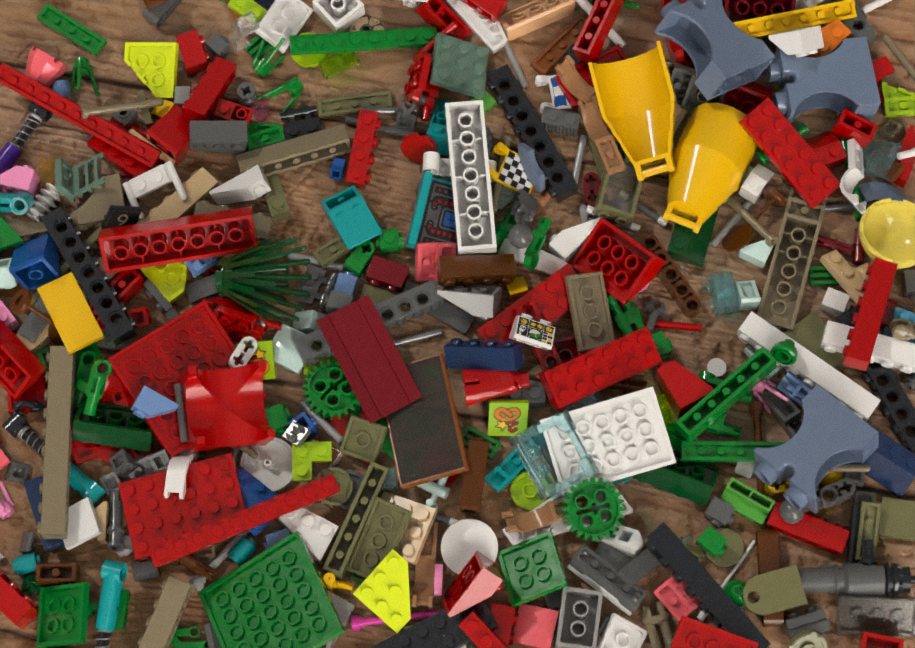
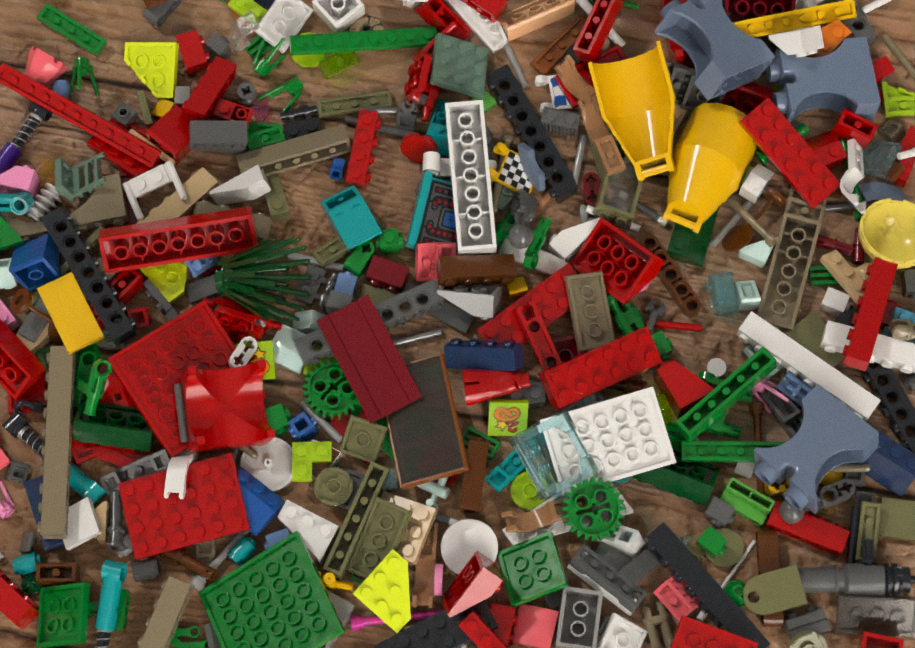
dark tan bar [80,99,164,119] -> none
piece [101,205,142,229] -> none
dark grey slope [109,448,137,478] -> none
medium blue slope [131,385,179,419] -> none
red plate [148,473,340,569] -> none
dark grey tile [282,420,311,448] -> none
slope [509,313,555,350] -> none
green brick [771,339,798,365] -> none

